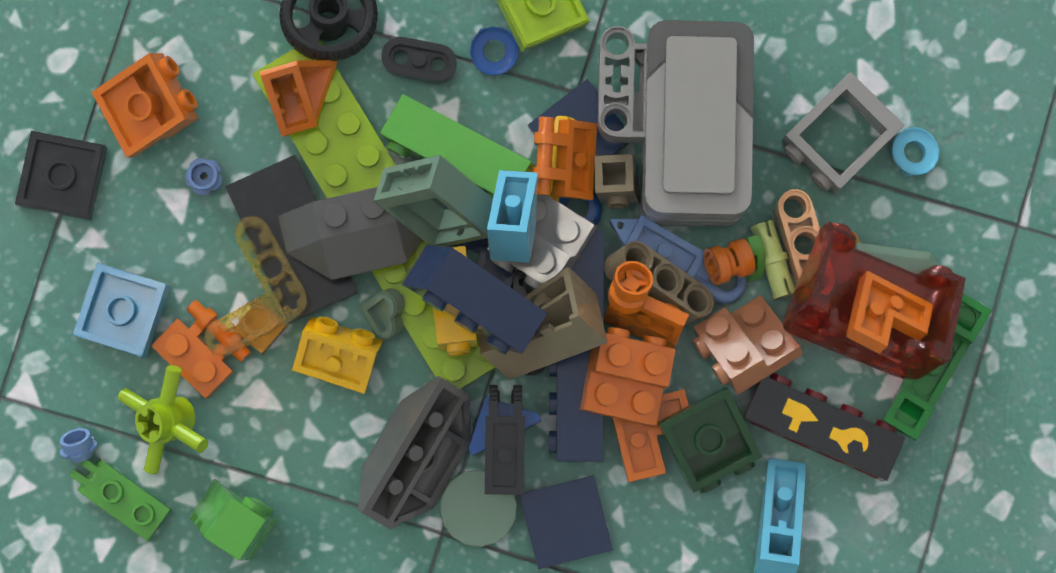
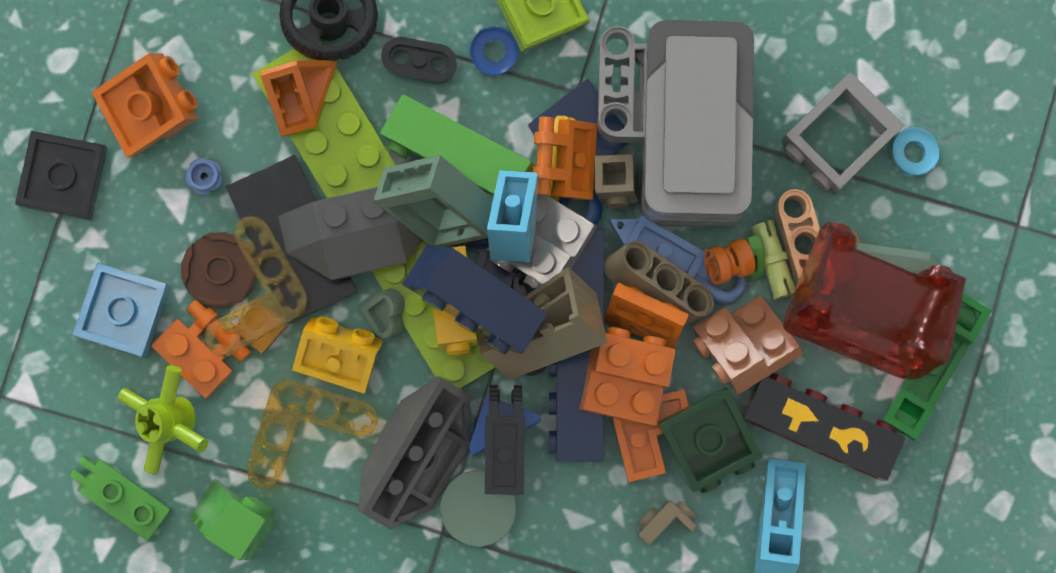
medium blue plate [60,428,97,463] -> none
dark blue tile [520,475,613,569] -> none
orange wheel [608,261,653,314] -> none
orange plate [846,270,933,354] -> none
none -> reddish brown tile [181,232,258,308]
none -> clear yellow beam [247,380,379,488]
none -> dark tan bracket [637,500,698,545]

